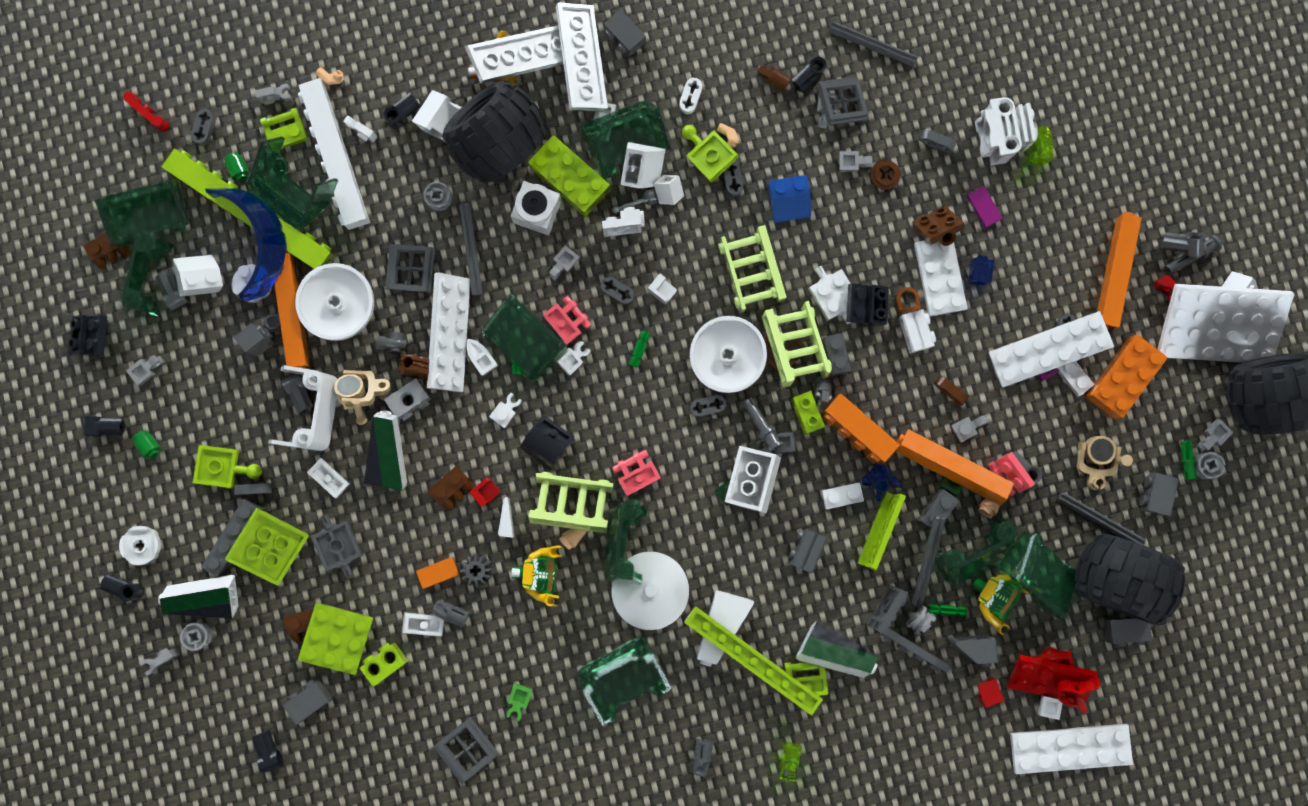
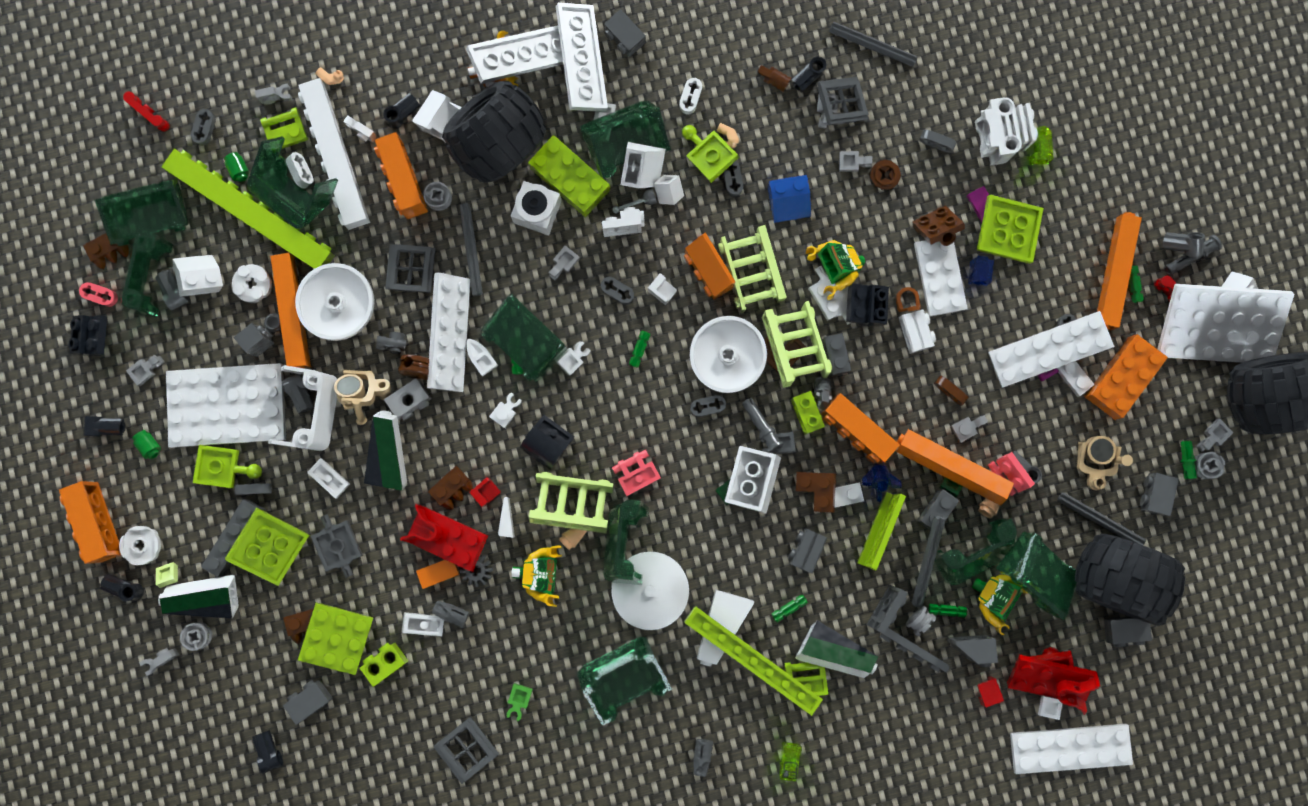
clear blue windscreen [205,188,287,302] -> none
coral plate [543,296,592,345] -> none
none -> orange brick [59,481,121,564]
none -> coral beam [79,282,118,307]
none -> yellowish green plate [156,562,178,588]
none -> white plate [166,363,286,448]
none -> white beam [286,152,314,188]
none -> orange brick [374,132,428,220]
none -> red plate [400,504,488,572]
none -> orange slope [683,232,735,300]
none -> green axle [772,595,808,622]
none -> reddish brown plate [796,472,836,513]
none -> torso [806,240,865,300]
none -> lime plate [977,195,1044,264]
none -> green axle [1129,266,1144,303]

